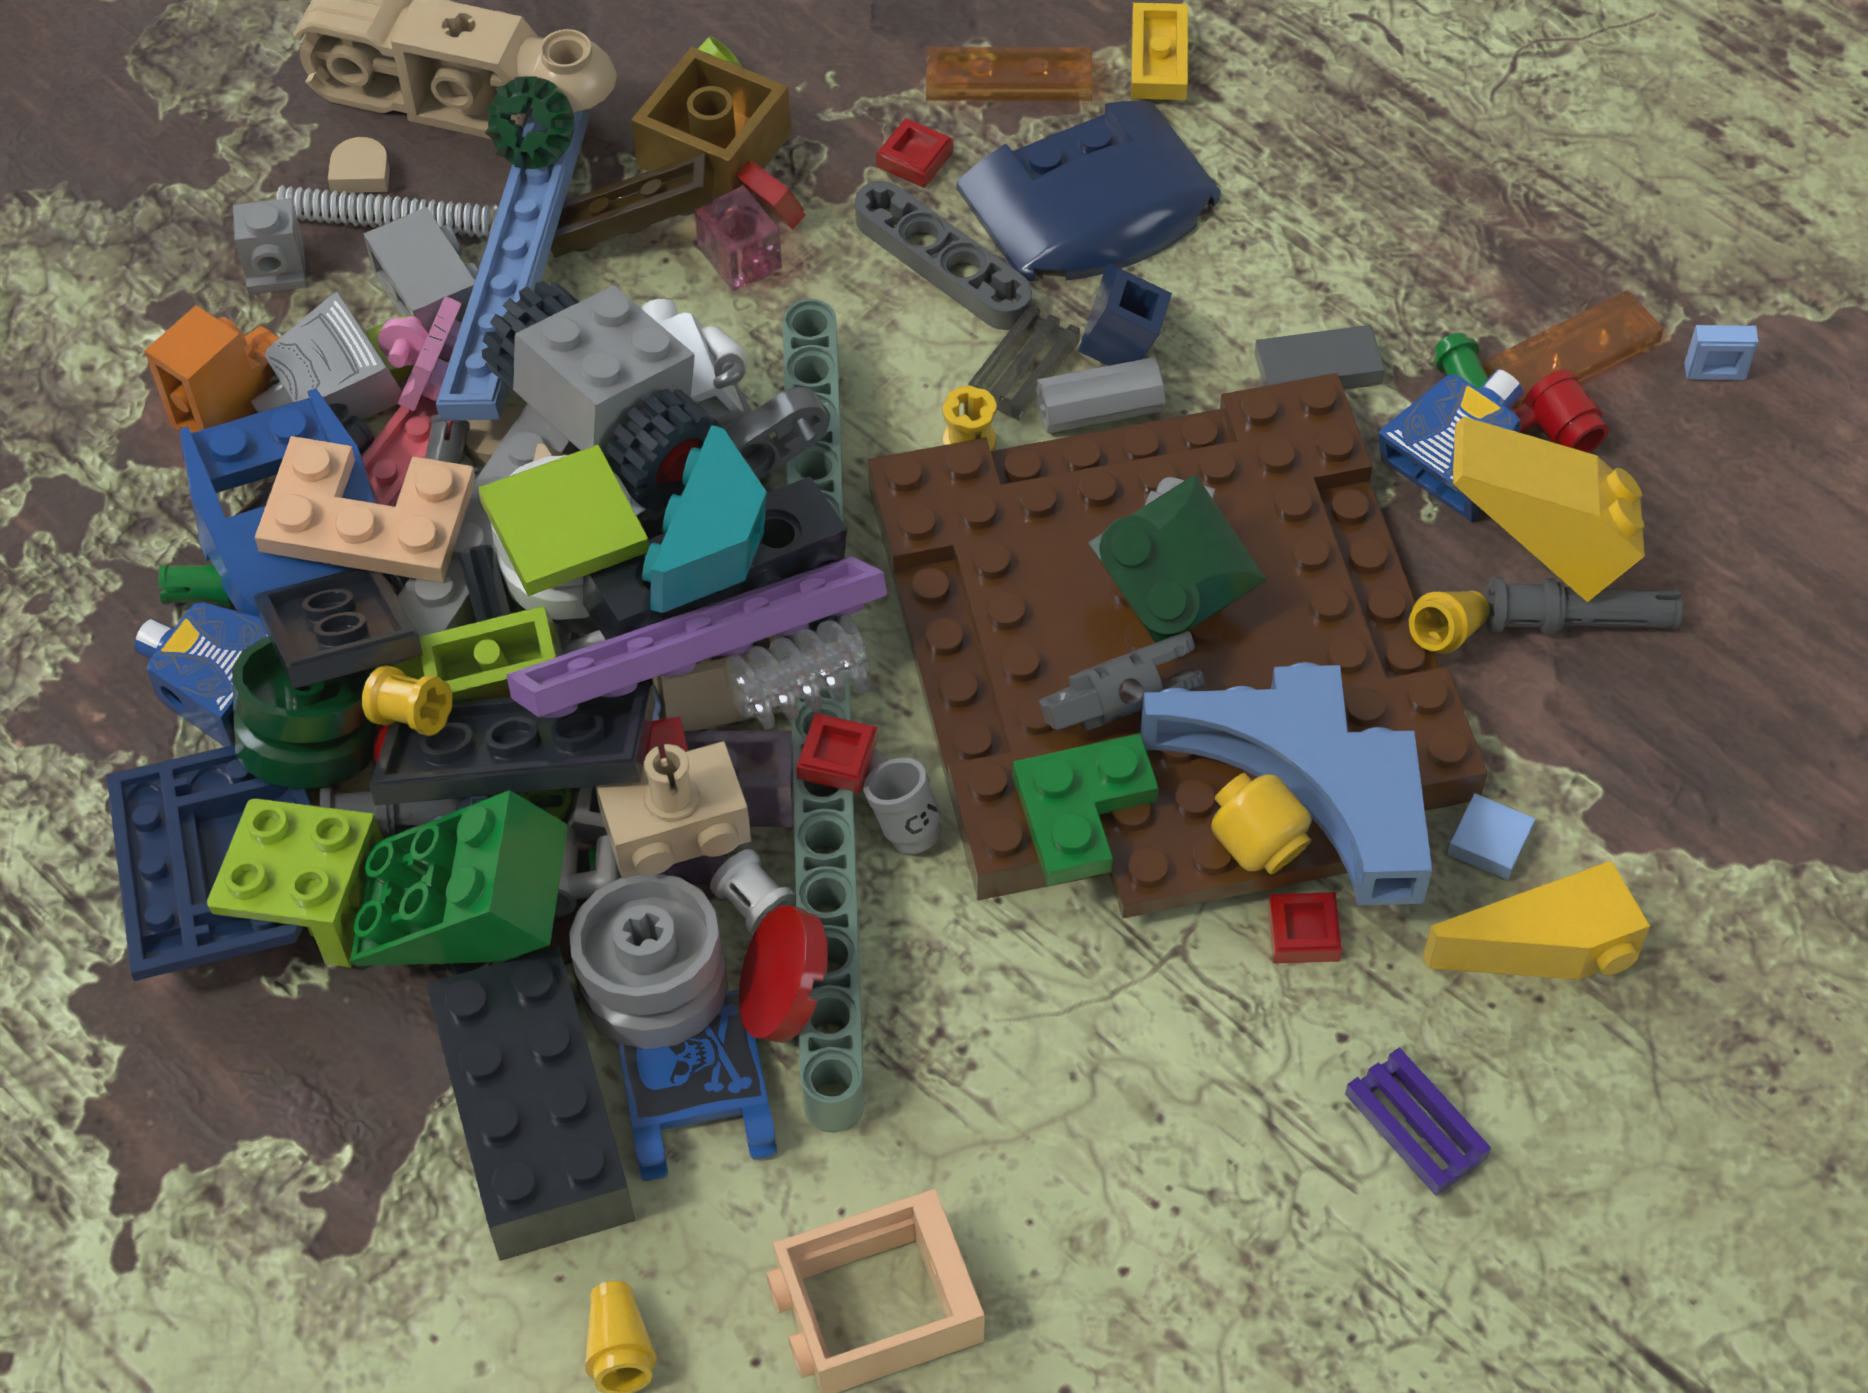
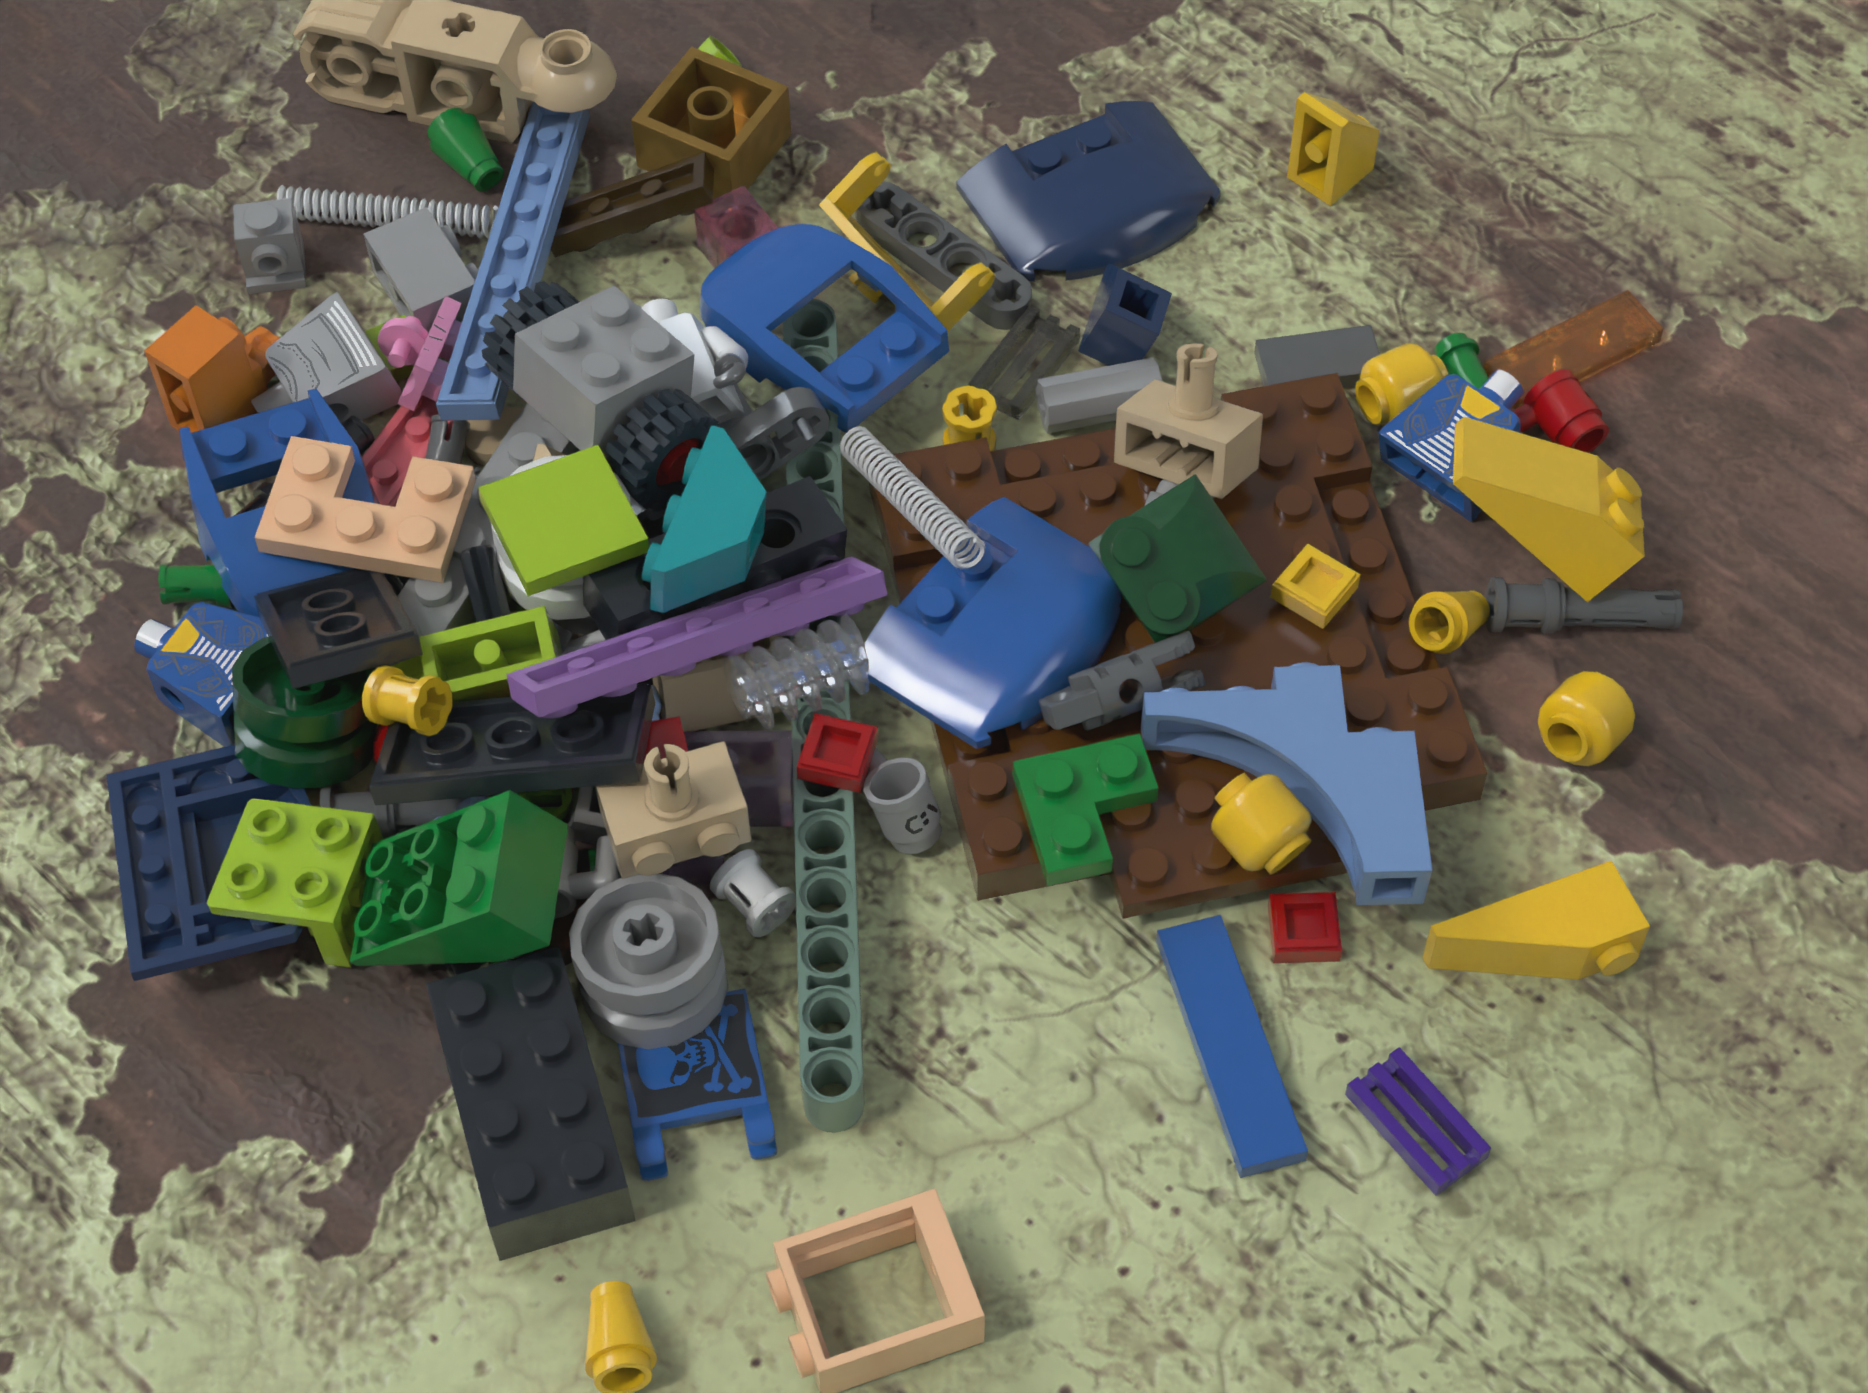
tan tile [328,137,390,193] -> none
dark green gear [485,76,574,169] -> none
red tile [735,160,806,230] -> none
red tile [739,906,828,1043] -> none
red tile [876,118,953,188] -> none
clear orange tile [926,47,1093,101] -> none
yellow plate [1131,2,1188,100] -> none
light blue tile [1447,793,1536,880] -> none
light blue tile [1684,325,1759,380] -> none
none -> green cone [427,108,504,192]
none -> blue slope [699,224,949,433]
none -> yellow piece [819,152,995,333]
none -> white piece [840,426,985,569]
none -> blue slope [852,497,1121,749]
none -> tan brick [1114,344,1263,499]
none -> blue tile [1156,915,1308,1178]
none -> yellow tile [1270,544,1361,629]
none -> yellow slope [1287,92,1380,206]
none -> yellow head [1355,343,1448,427]
none -> yellow head [1537,671,1635,767]

